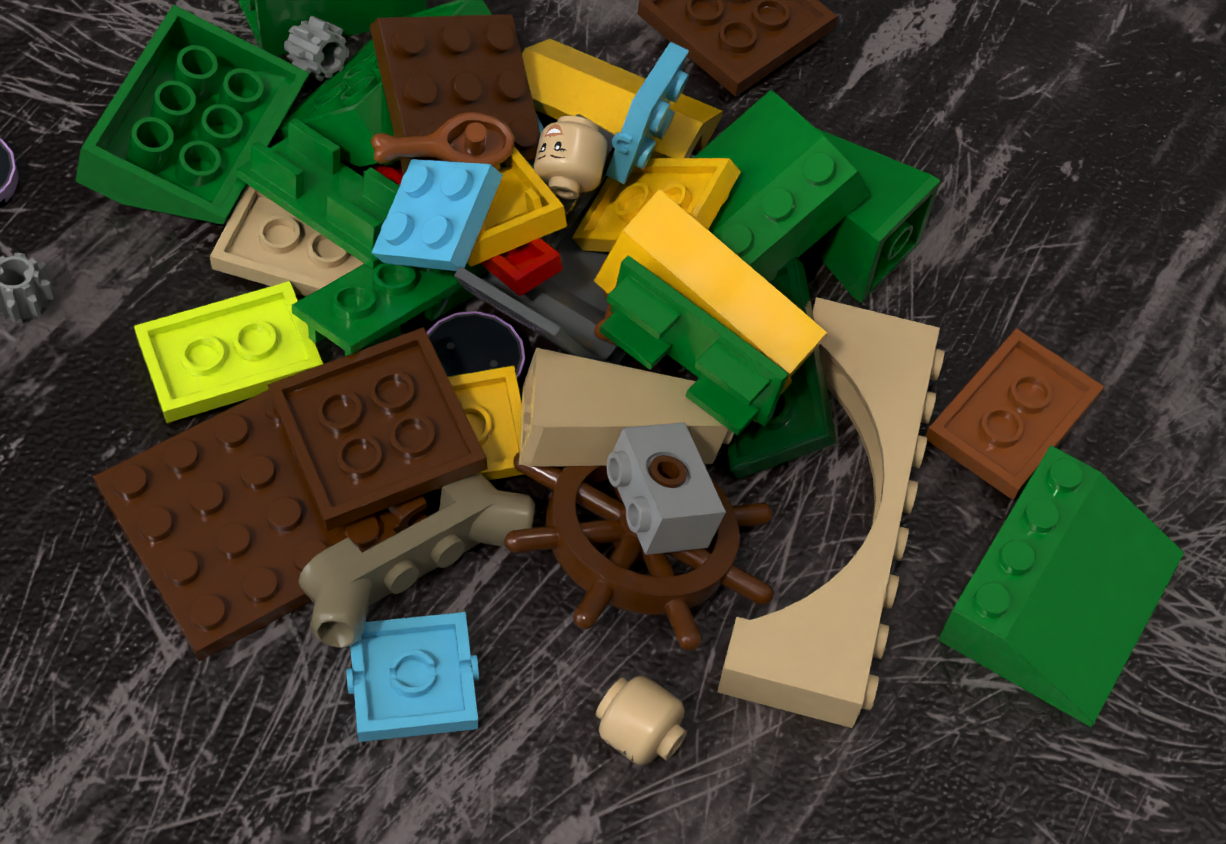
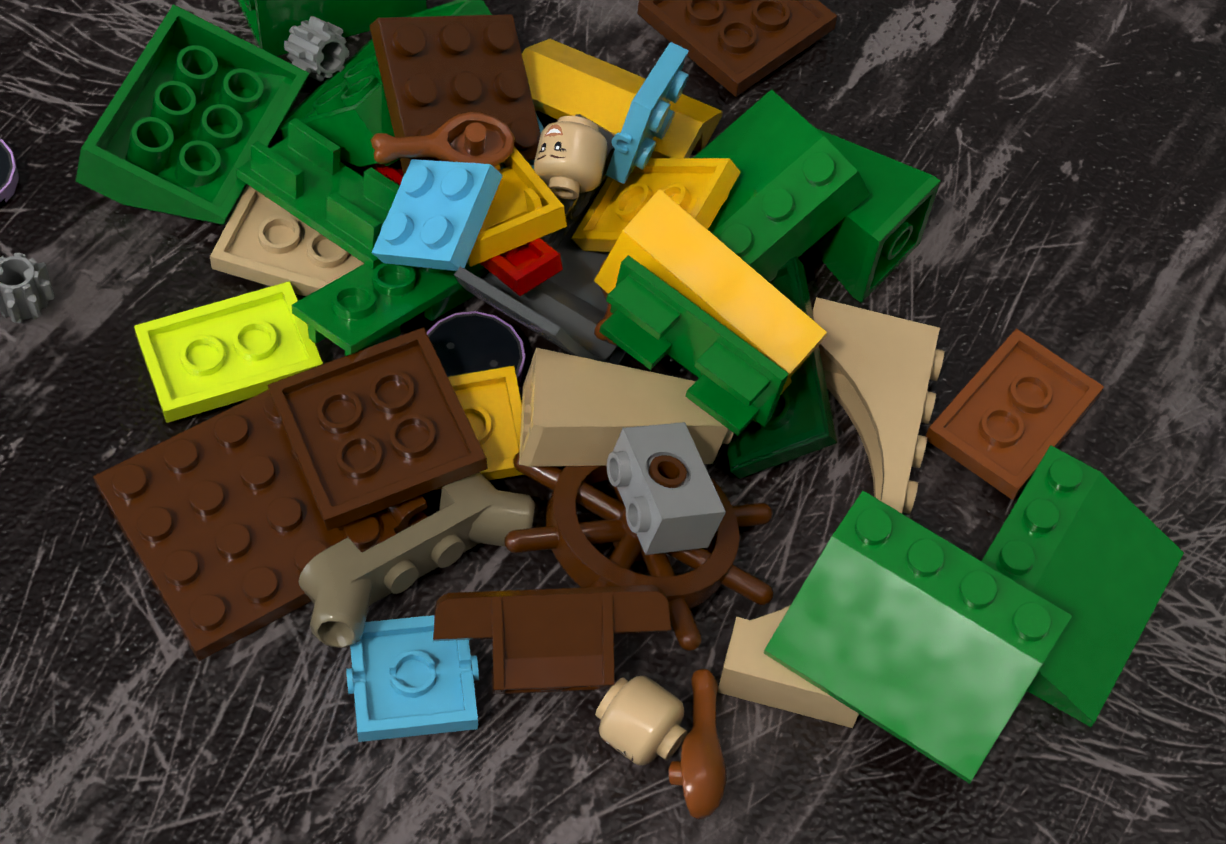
none -> reddish brown plate [433,585,671,695]
none -> dark orange piece [669,668,727,820]
none -> green slope [764,491,1072,784]

